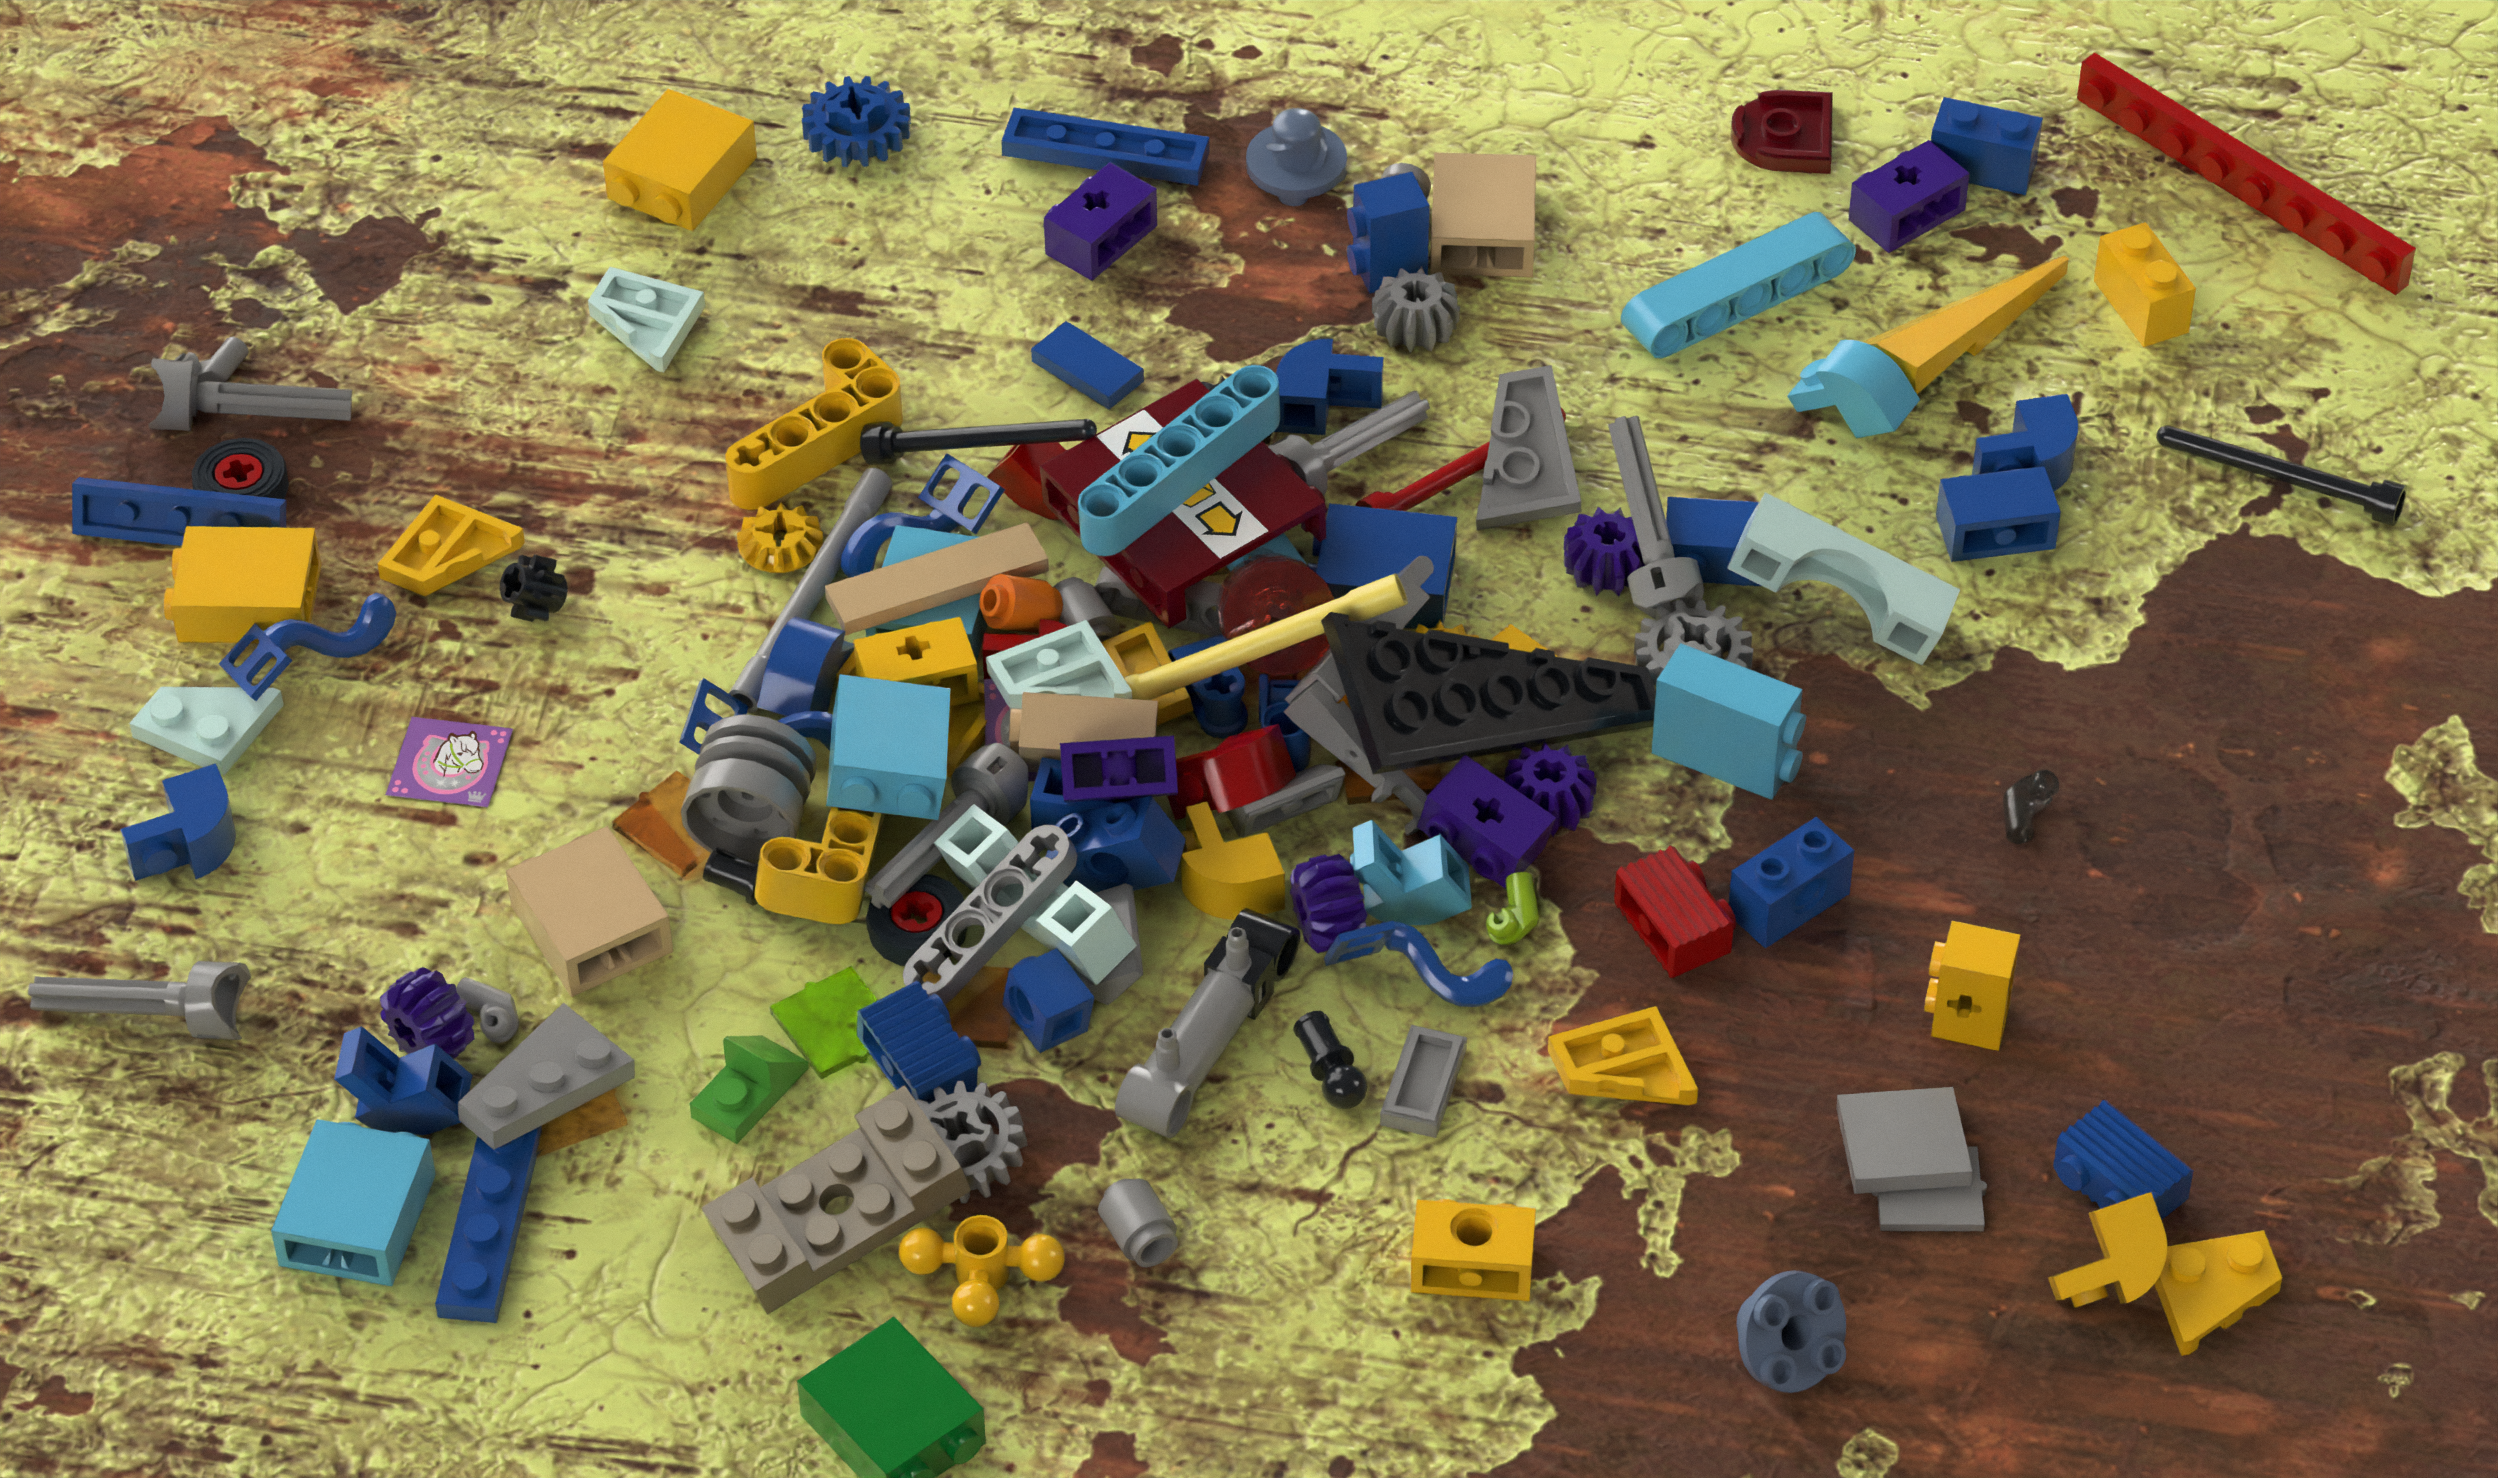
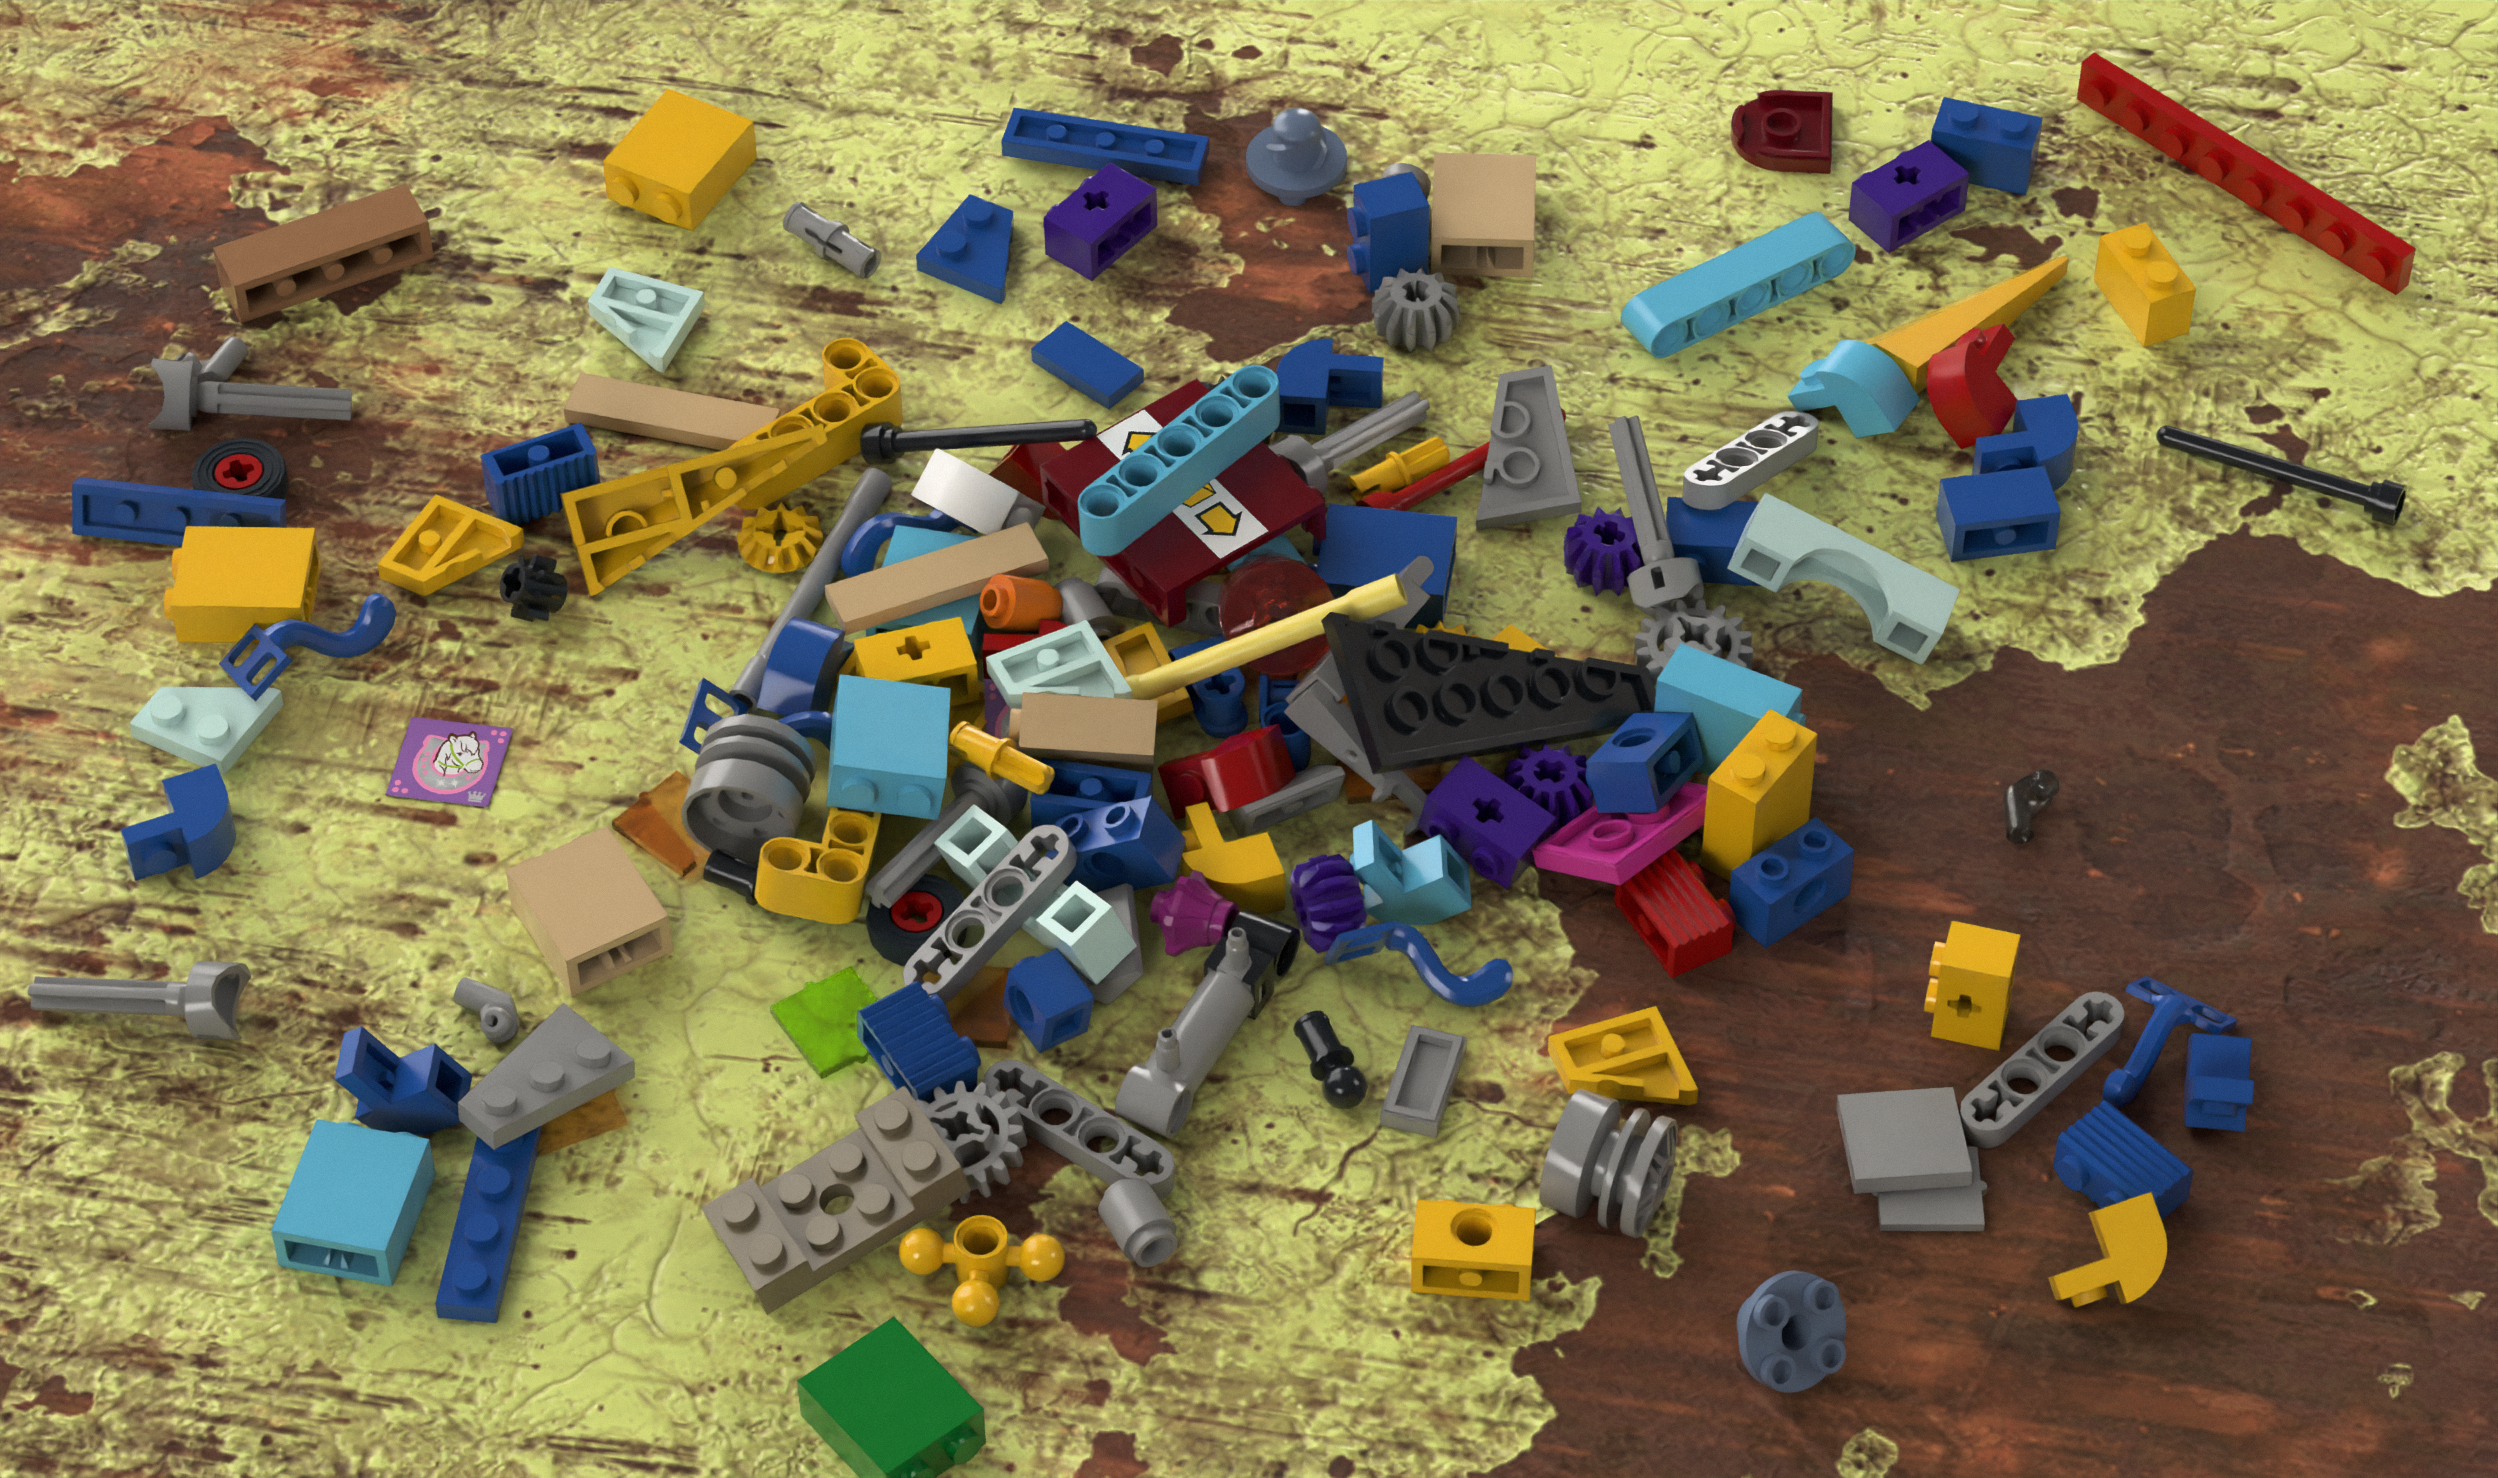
dark purple gear [380,967,475,1059] -> none
bright green slope [689,1035,809,1144] -> none
blue gear [802,76,911,167] -> none
dark purple brick [1060,736,1178,803] -> none
lime arm [1486,872,1539,945] -> none
yellow wing [2155,1230,2282,1356] -> none
none -> medium nougat brick [213,183,434,323]
none -> blue brick [480,423,601,526]
none -> yellow wedge [560,424,827,596]
none -> tan tile [564,373,781,450]
none -> light grey pin [783,202,881,279]
none -> white brick [911,448,1046,535]
none -> blue wing [916,194,1014,304]
none -> yellow axle [948,721,1055,795]
none -> light grey beam [984,1060,1175,1200]
none -> magenta rock [1150,870,1239,957]
none -> yellow axle [1347,436,1450,503]
none -> dark pink tile [1532,782,1707,885]
none -> light grey wheel [1539,1089,1678,1238]
none -> blue brick [1586,712,1705,813]
none -> light grey beam [1682,411,1819,510]
none -> yellow brick [1701,709,1818,882]
none -> red brick [1926,323,2018,449]
none -> light grey beam [1960,992,2124,1149]
none -> blue piece [2102,976,2238,1108]
none -> blue brick [2183,1033,2254,1132]

